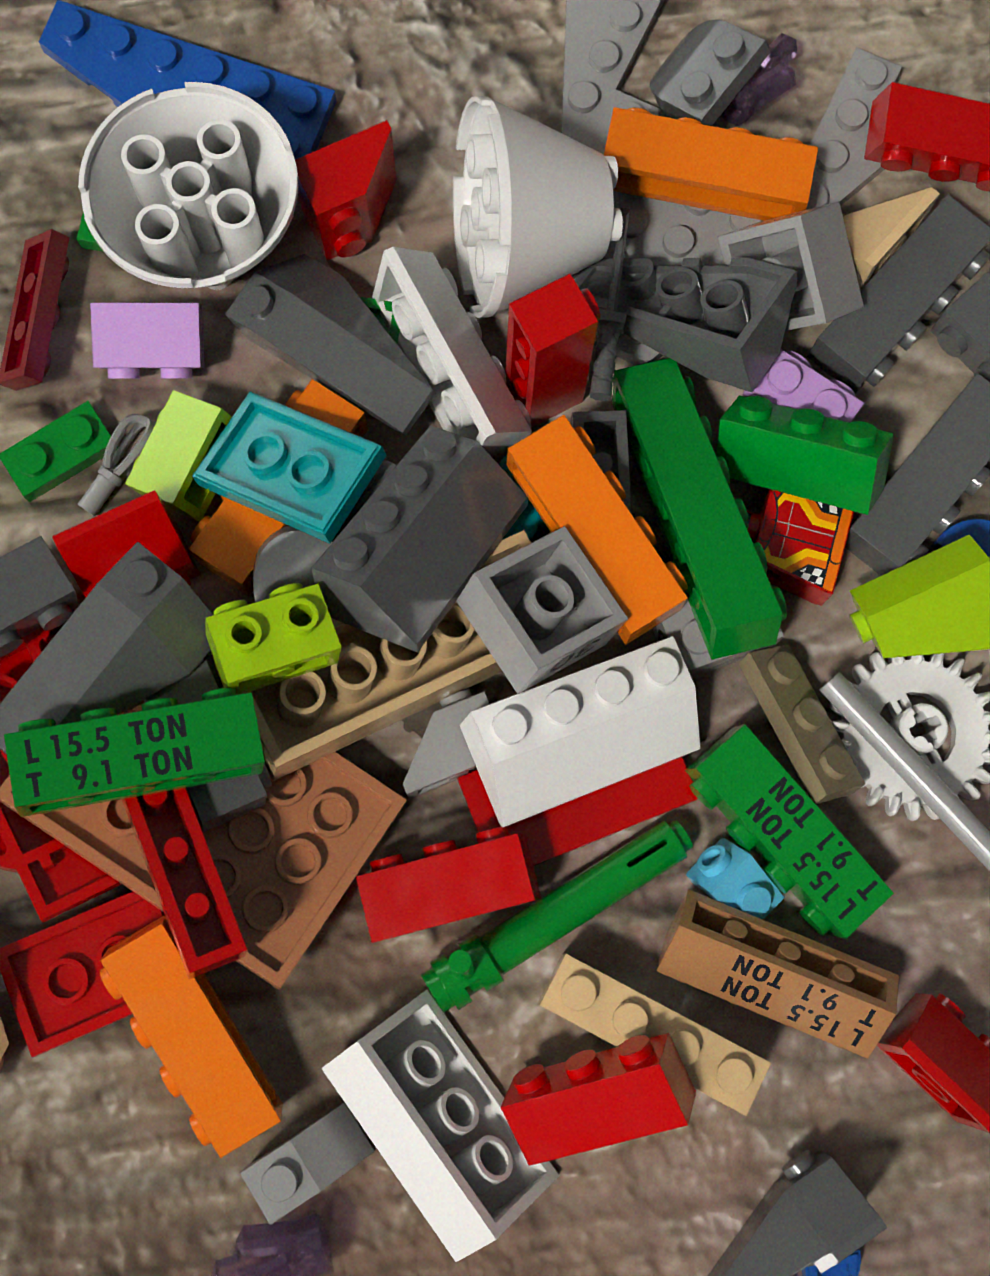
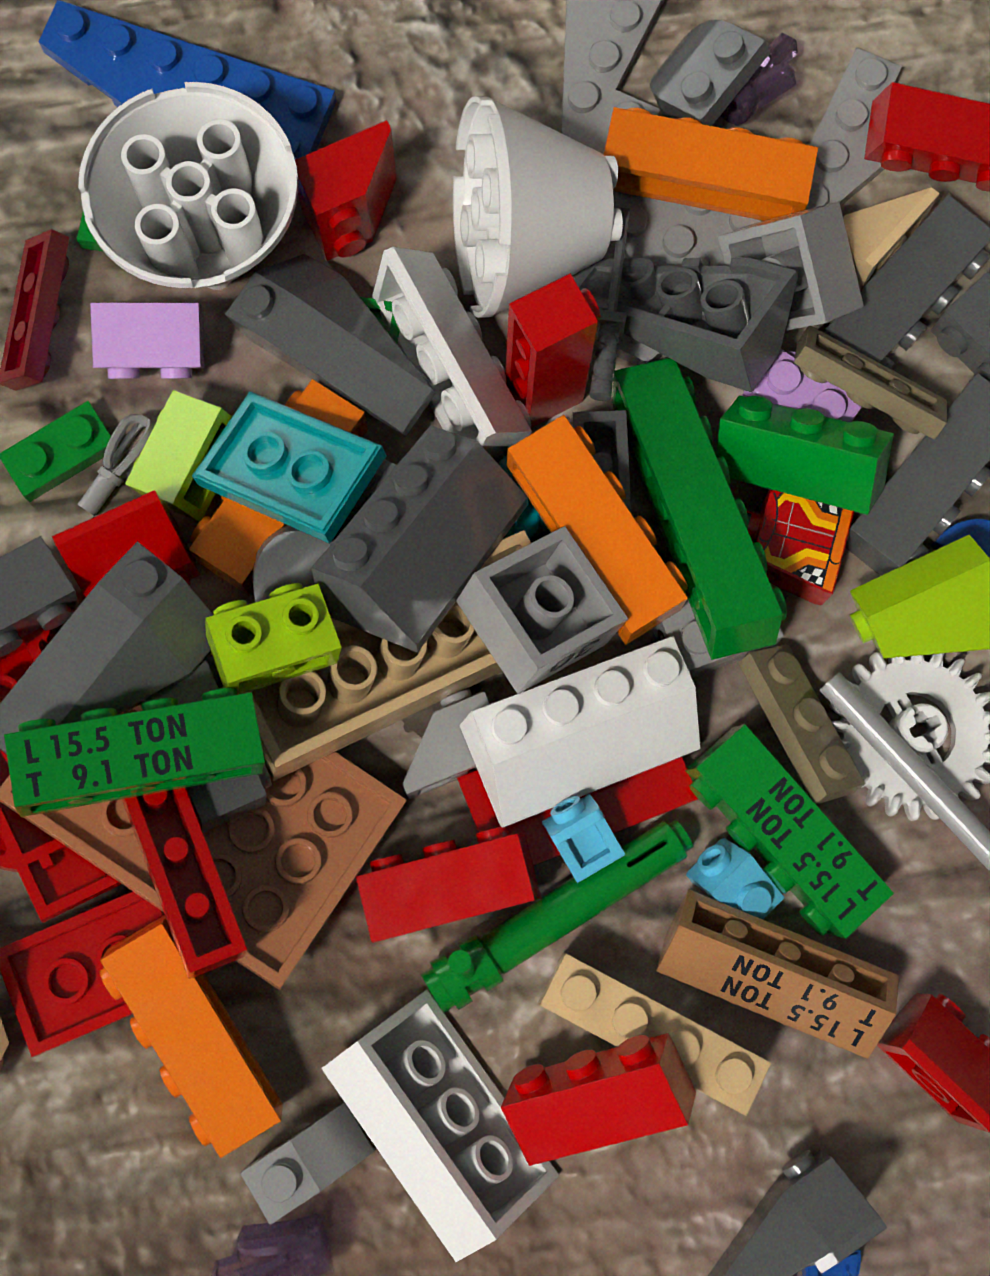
none -> medium azure bracket [542,794,625,883]
none -> dark tan plate [794,326,947,440]

